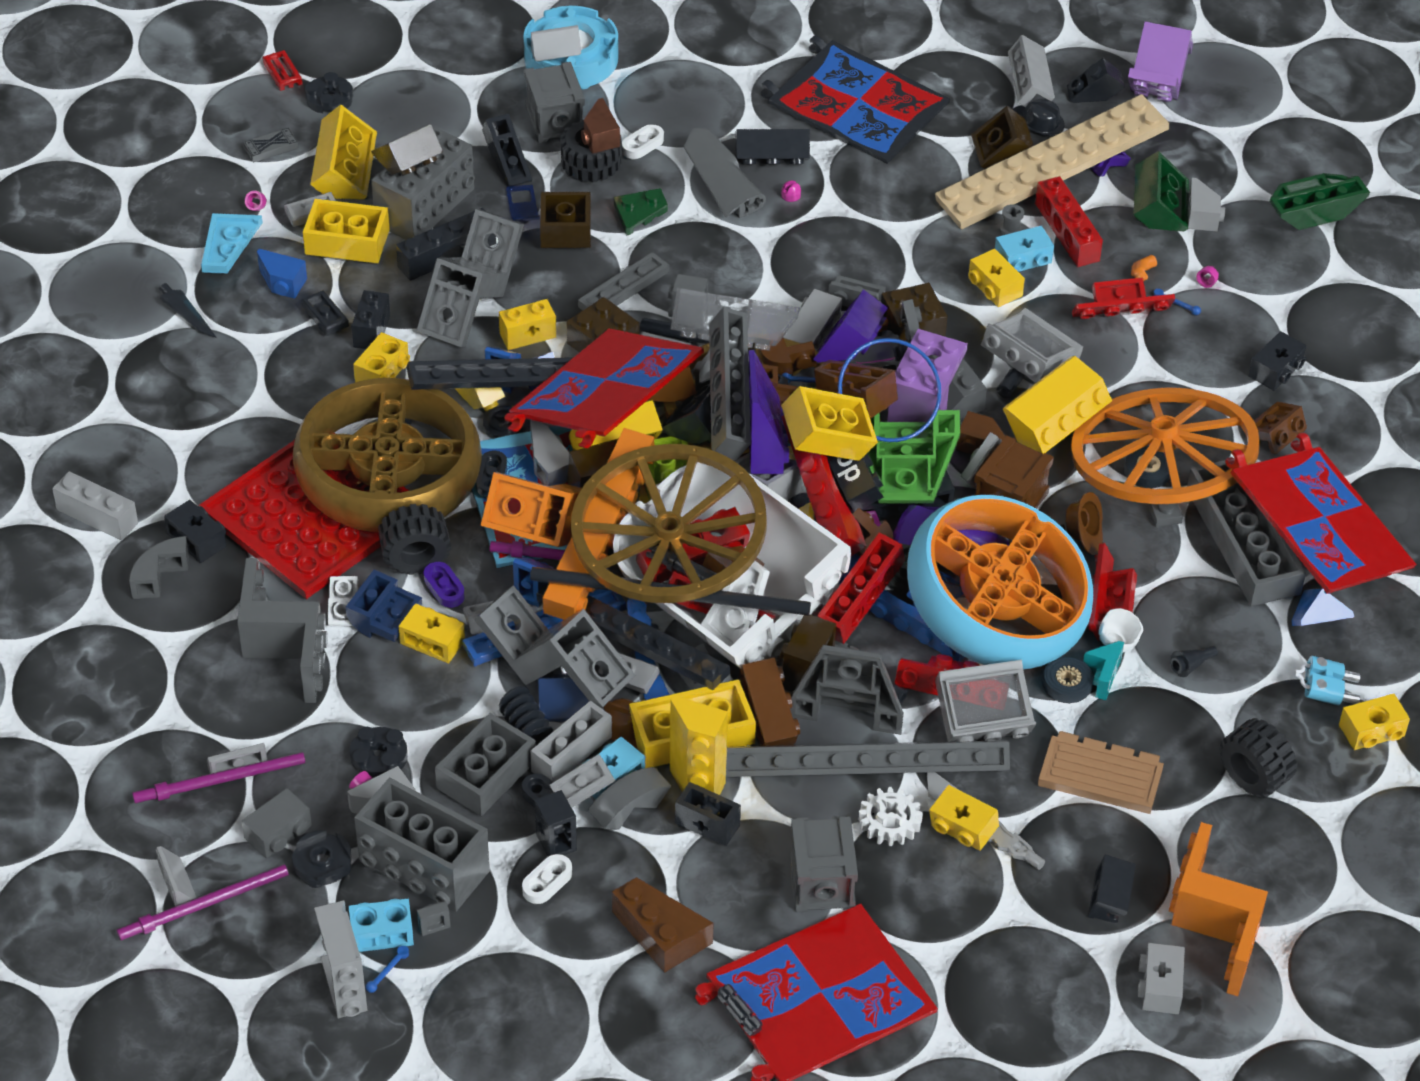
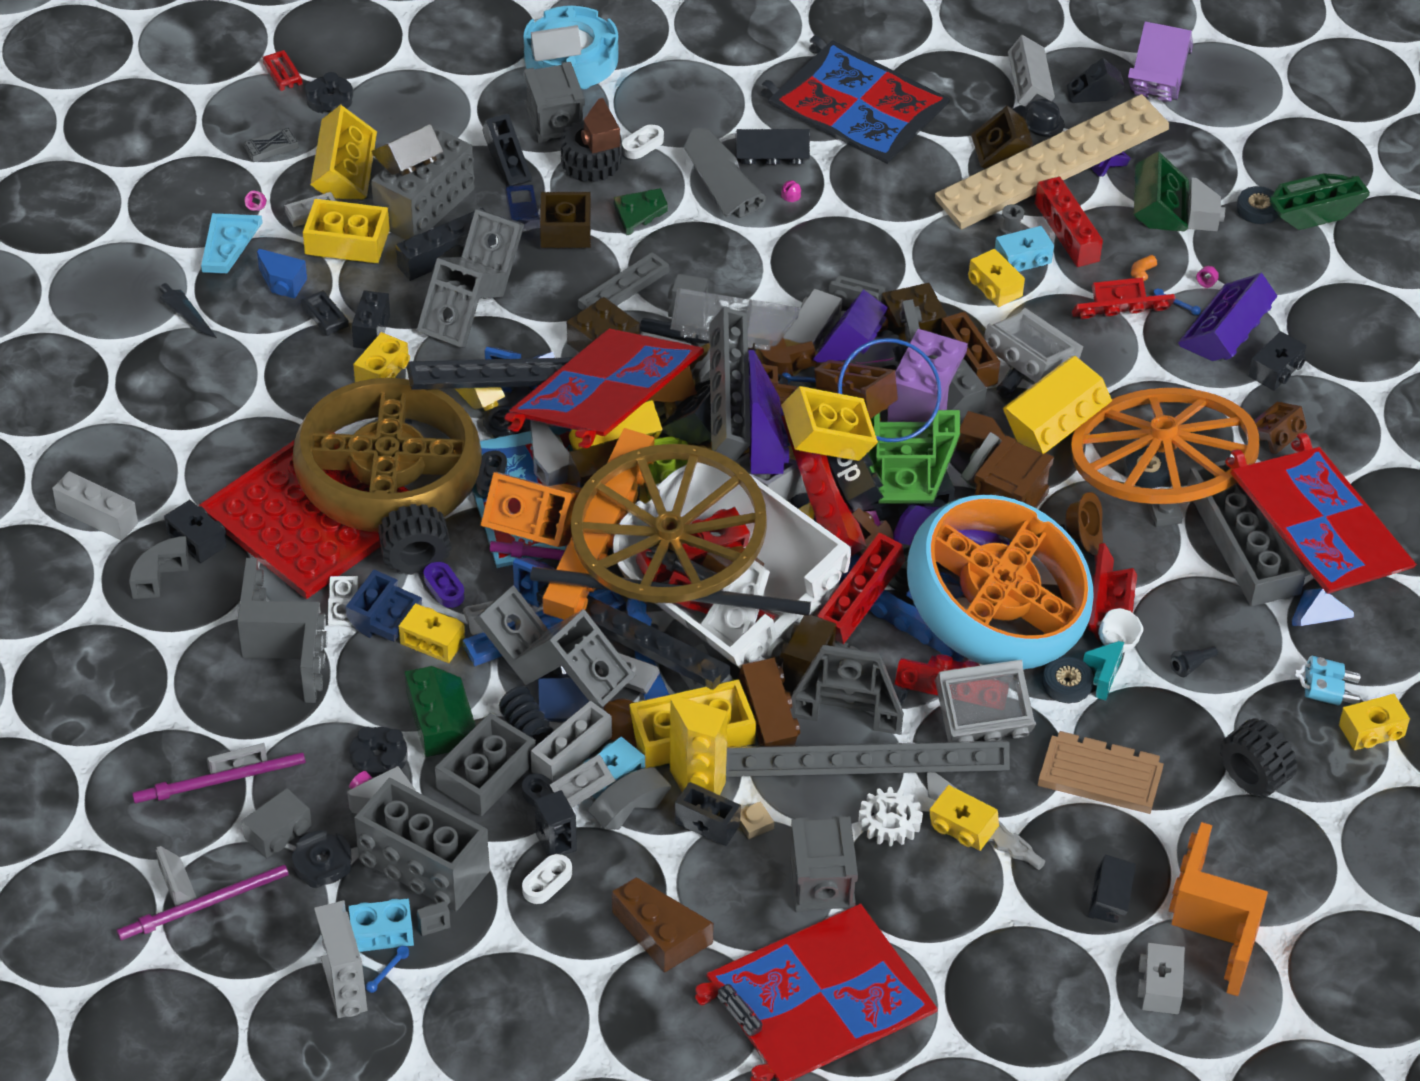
yellow brick [499,299,556,350] -> none
none -> dark green slope [405,666,476,758]
none -> tan plate [740,801,774,840]
none -> reddish brown brick [940,311,1000,387]
none -> dark purple slope [1178,272,1278,361]
none -> black bush [1237,186,1278,224]

